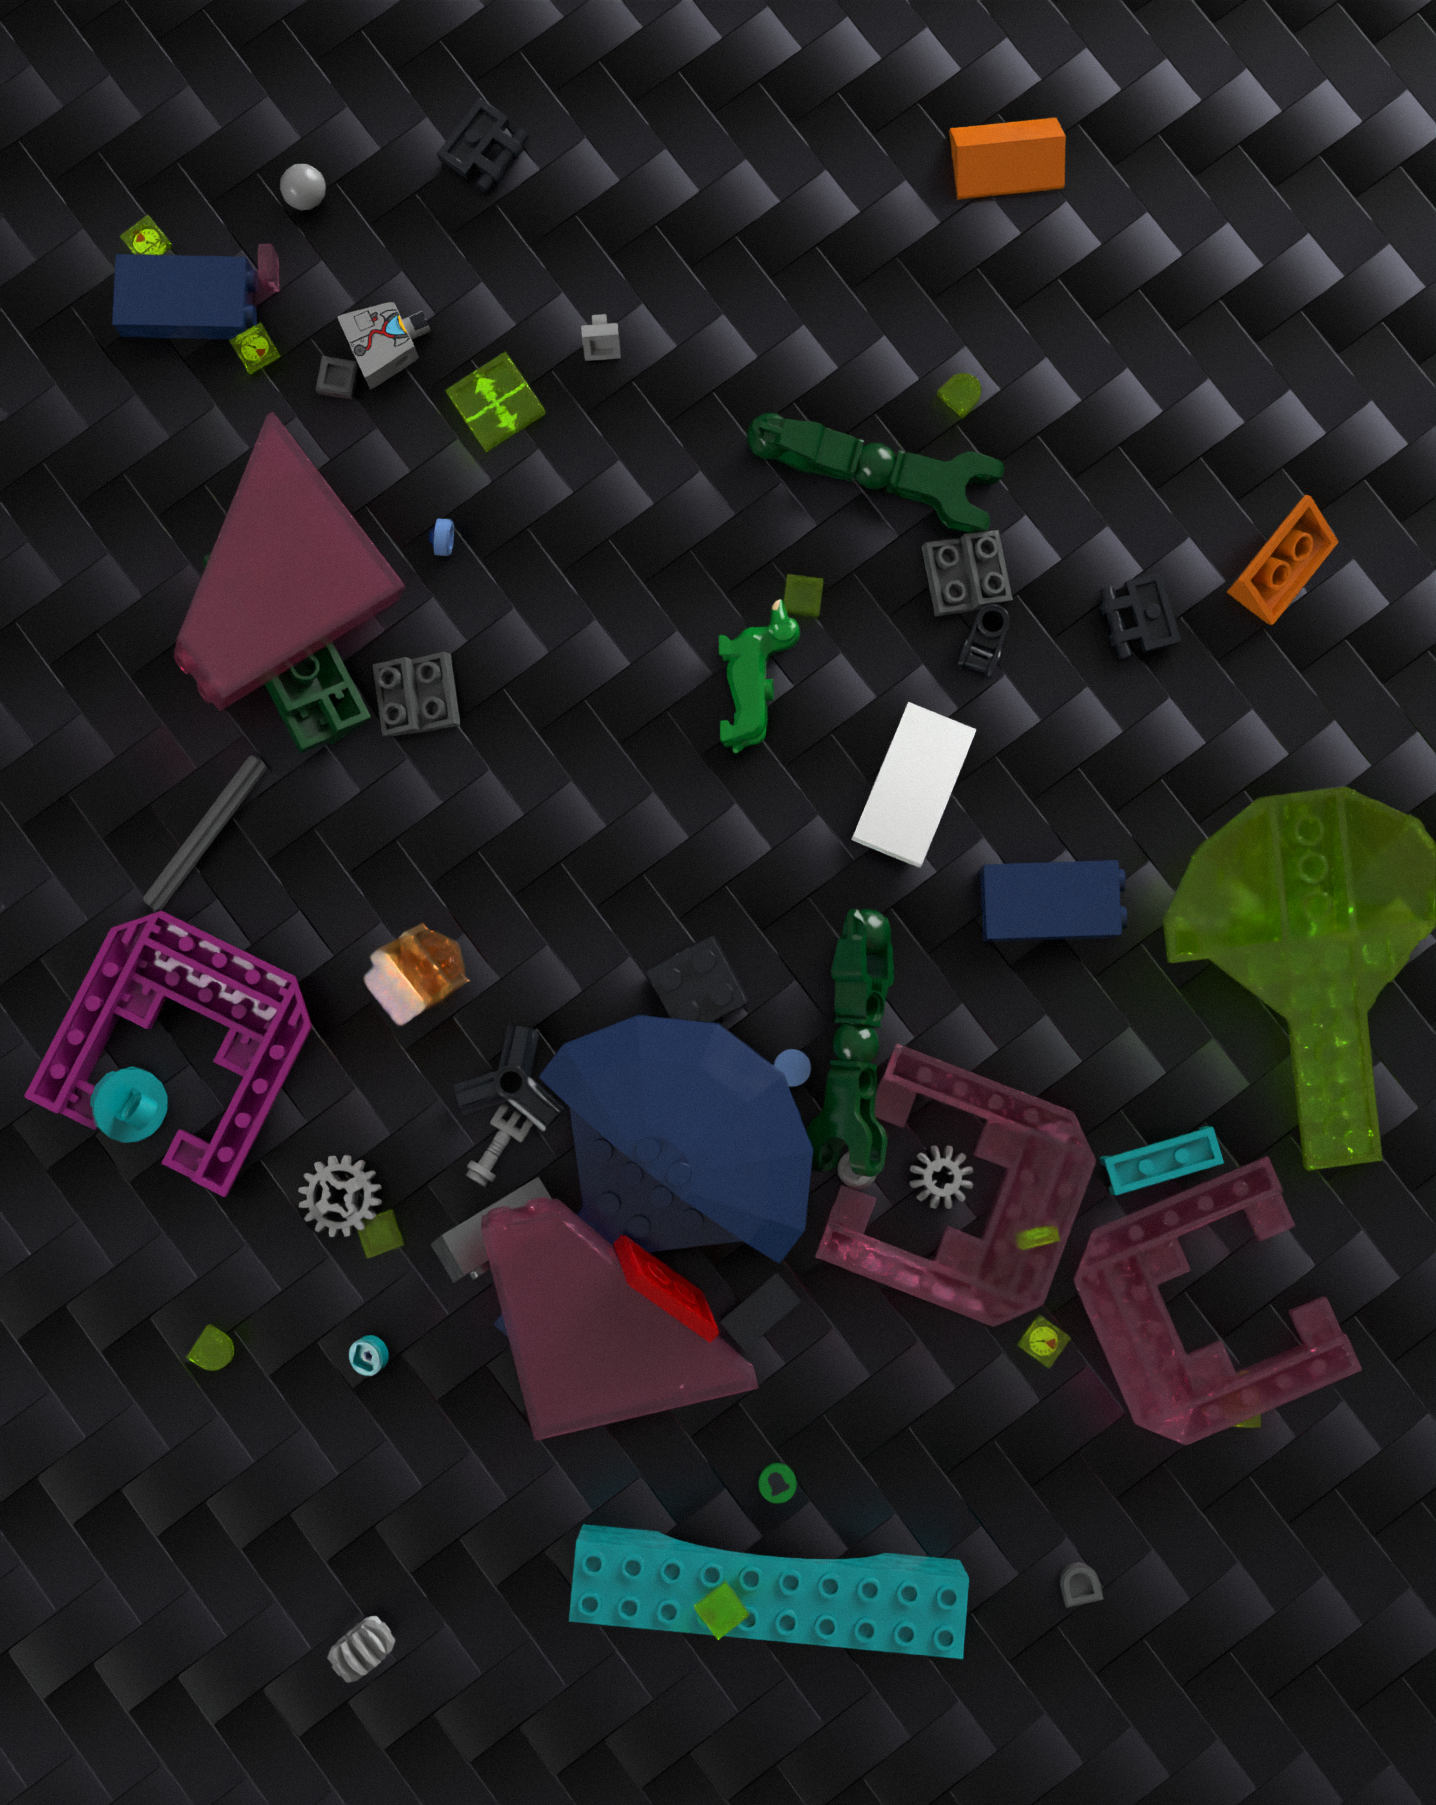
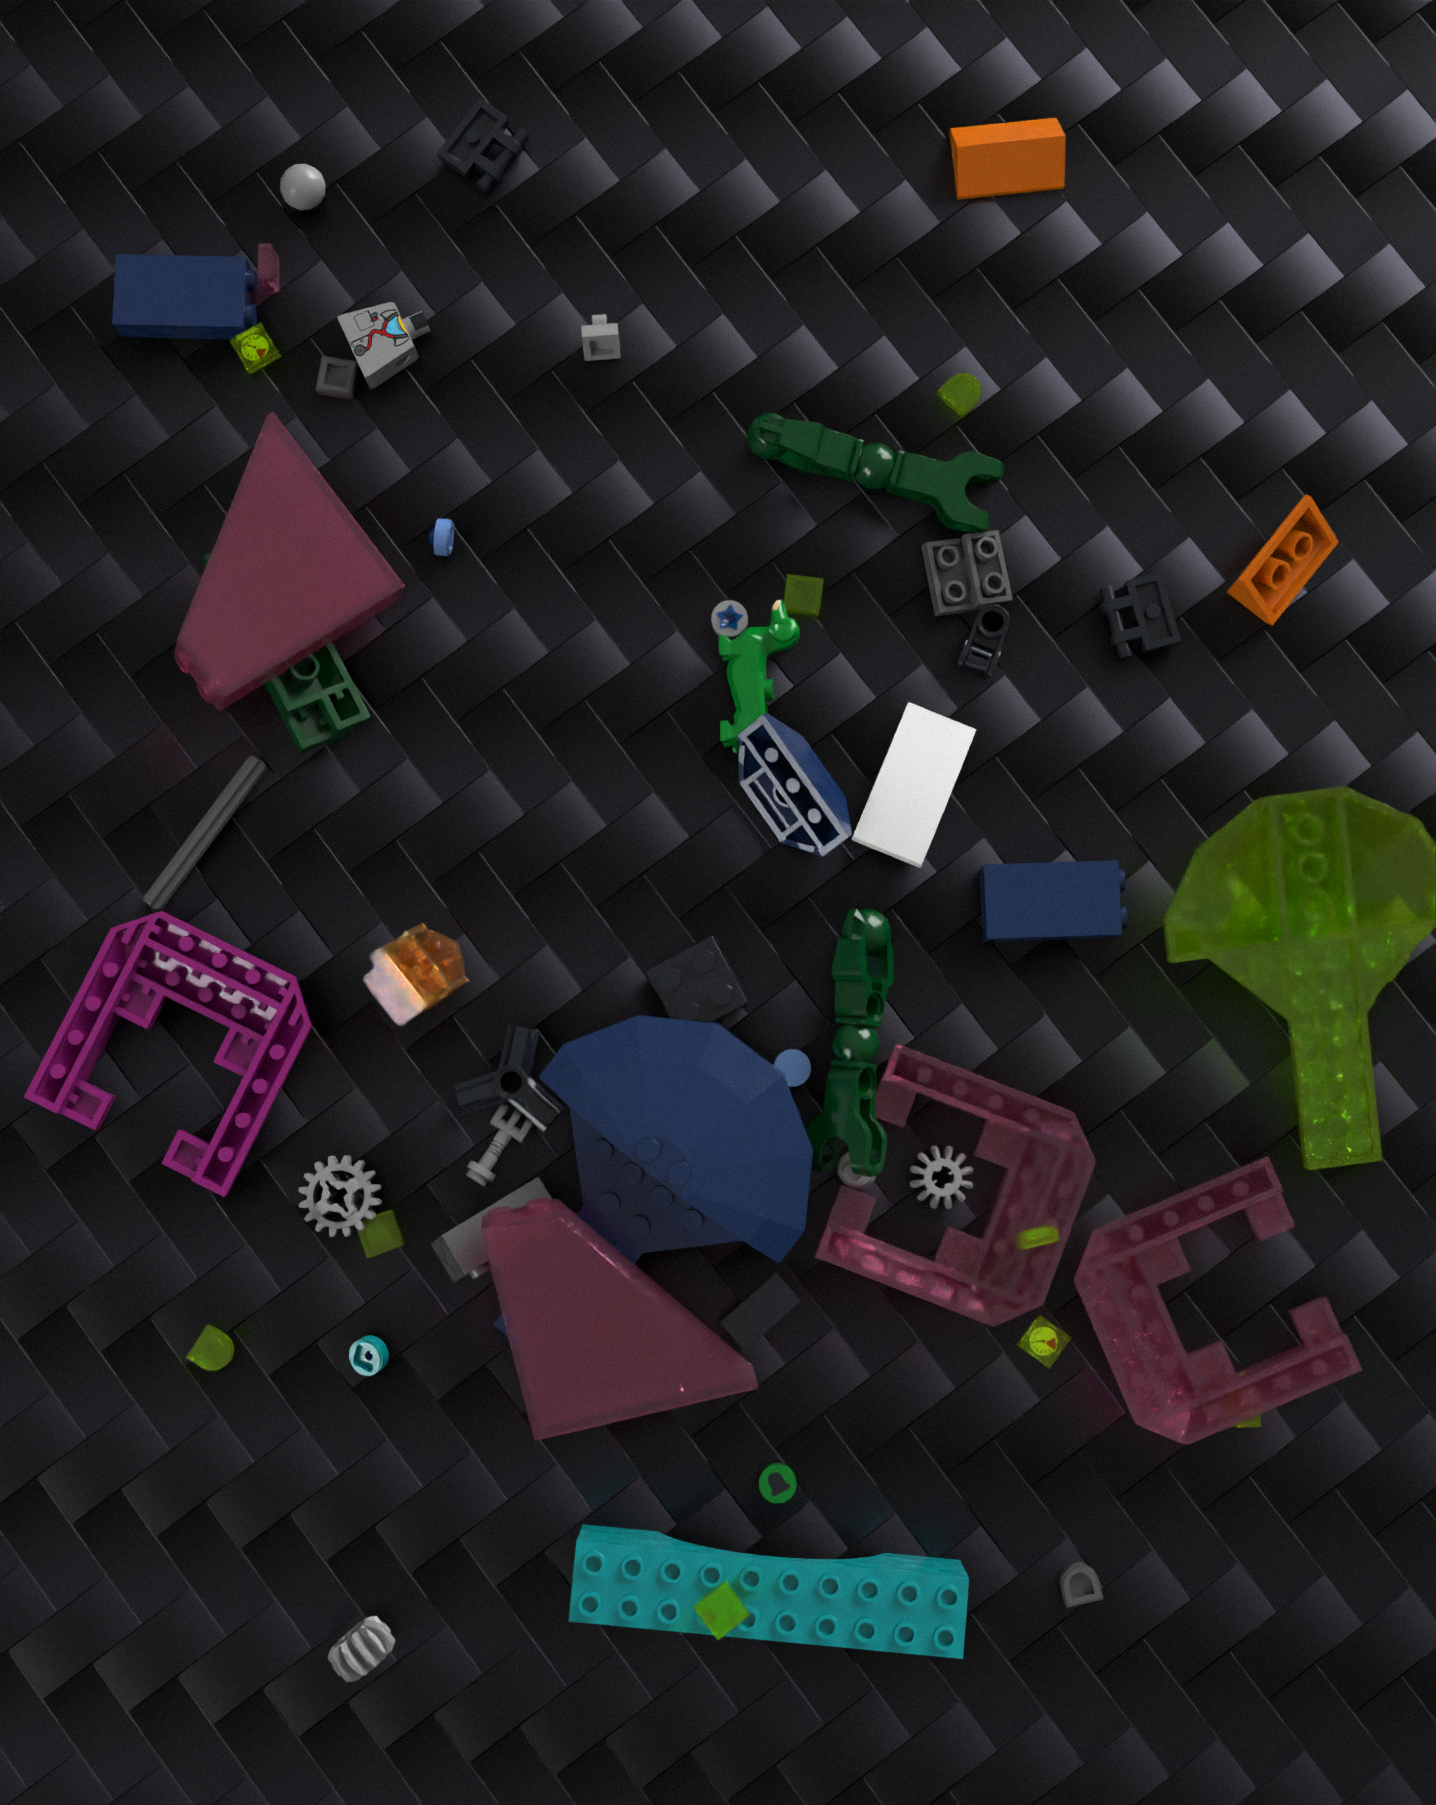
teal tile [90,1067,168,1143] -> none
clear neon green tile [120,215,172,255] -> none
dark grey slope [373,652,460,737] -> none
clear neon green tile [445,351,546,452] -> none
red tile [613,1235,719,1343] -> none
teal container [1099,1126,1224,1196] -> none
none -> light grey tile [711,600,748,639]
none -> dark blue wedge [737,713,852,857]

